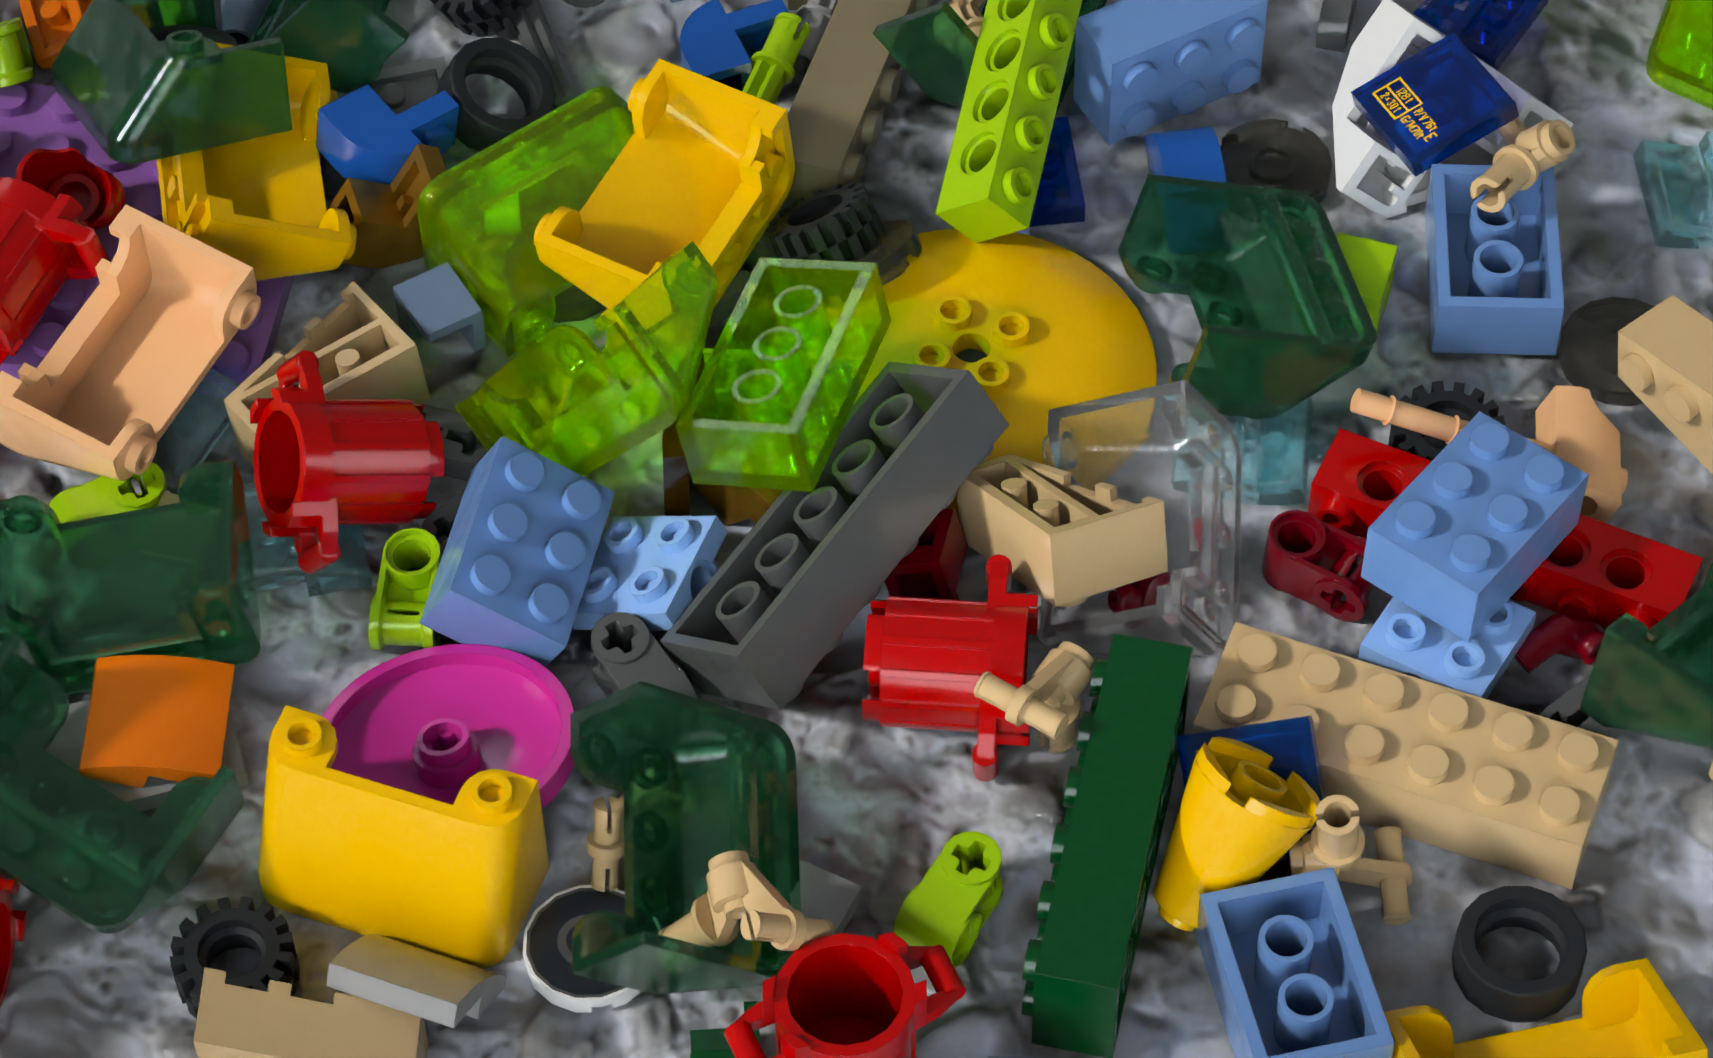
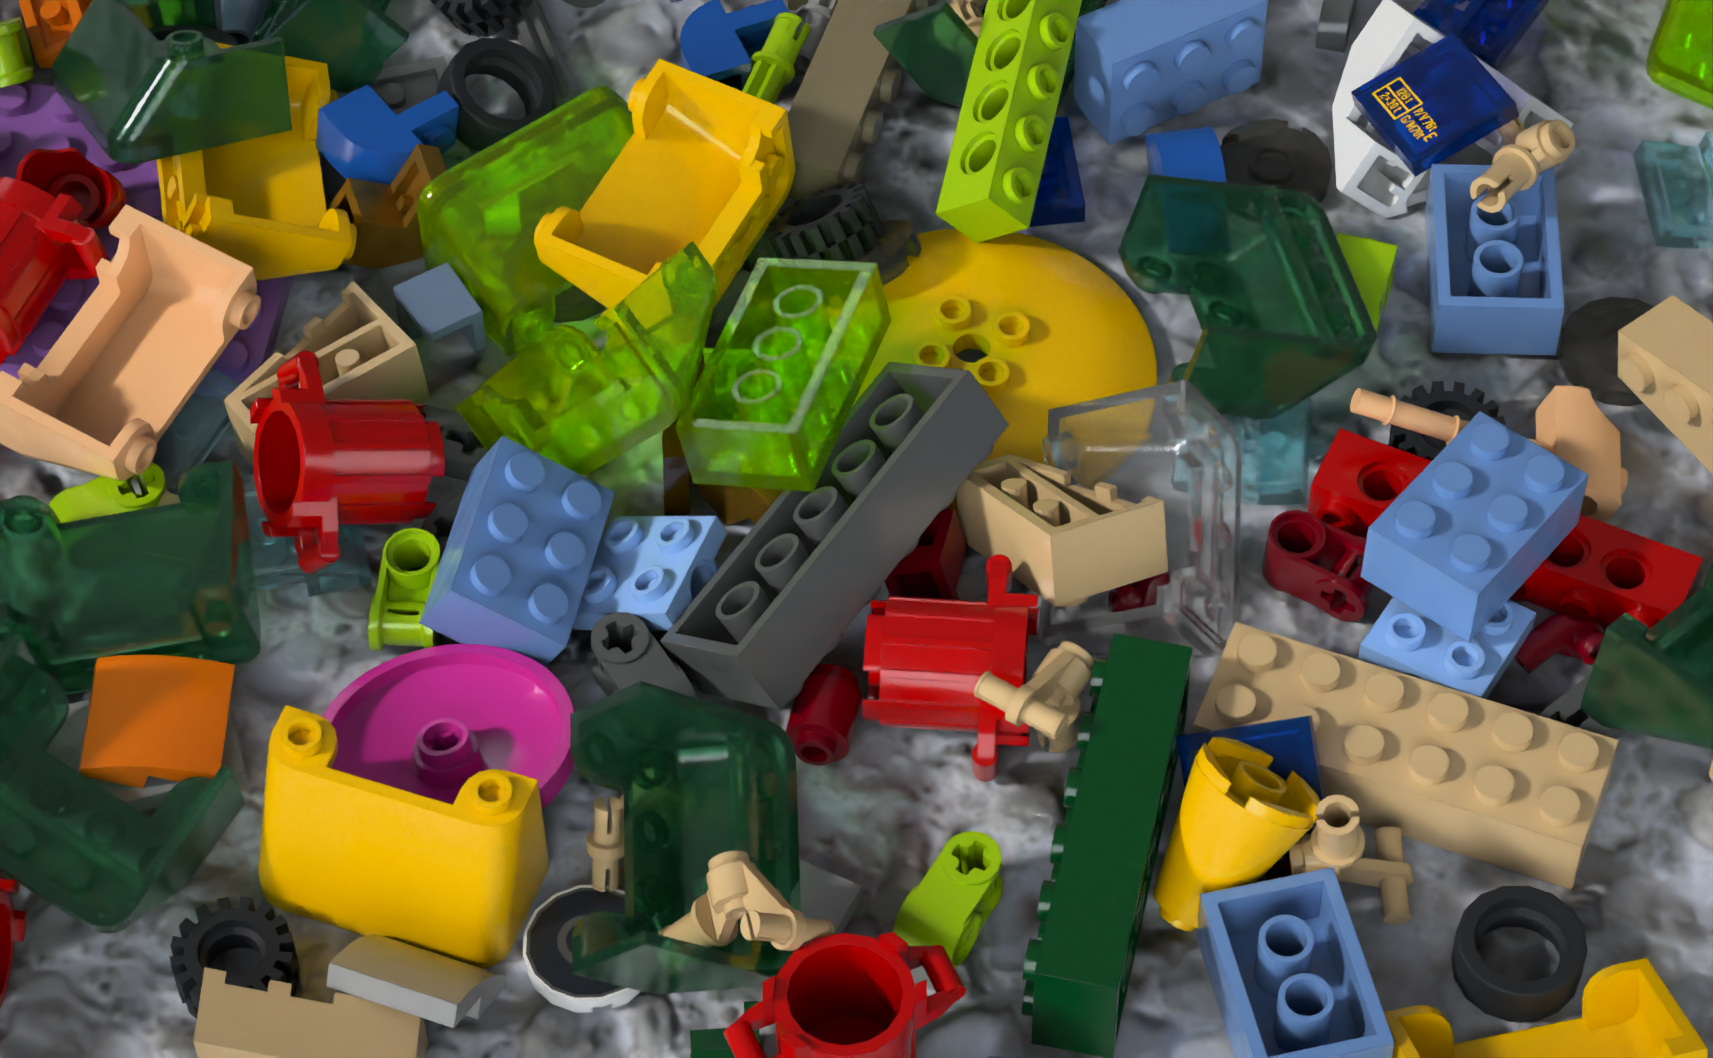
none -> dark red brick [784,664,861,766]

